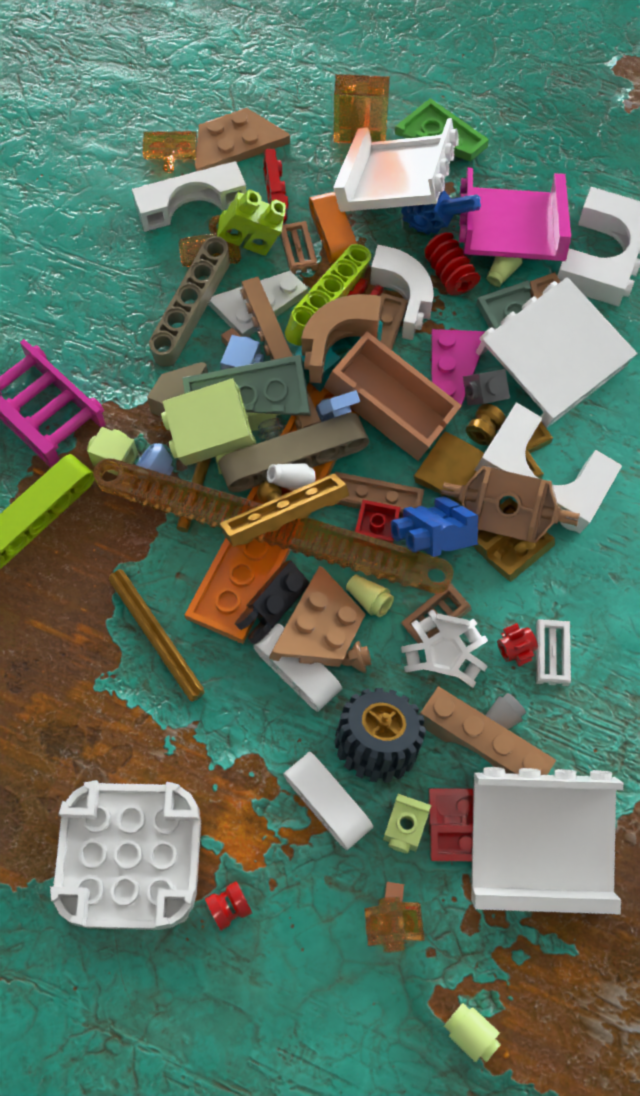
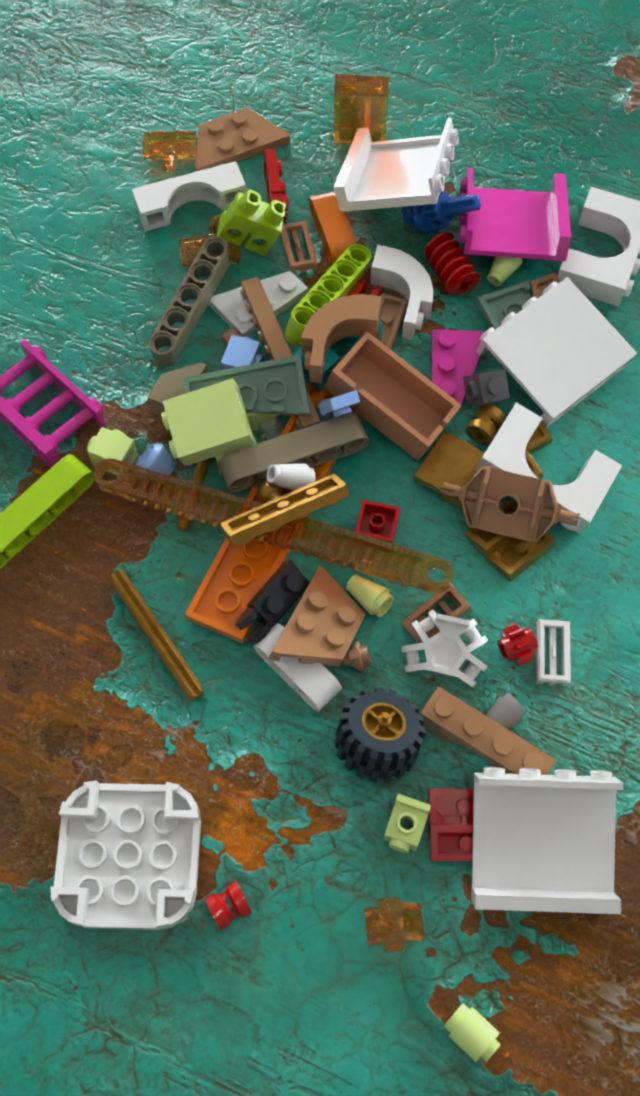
white beam [283,752,374,850] -> none
medium nougat tile [335,472,425,518] -> none
nougat piece [384,882,404,904] -> none
blue hips [391,496,478,557] -> none
bright green wing [394,98,489,162] -> none

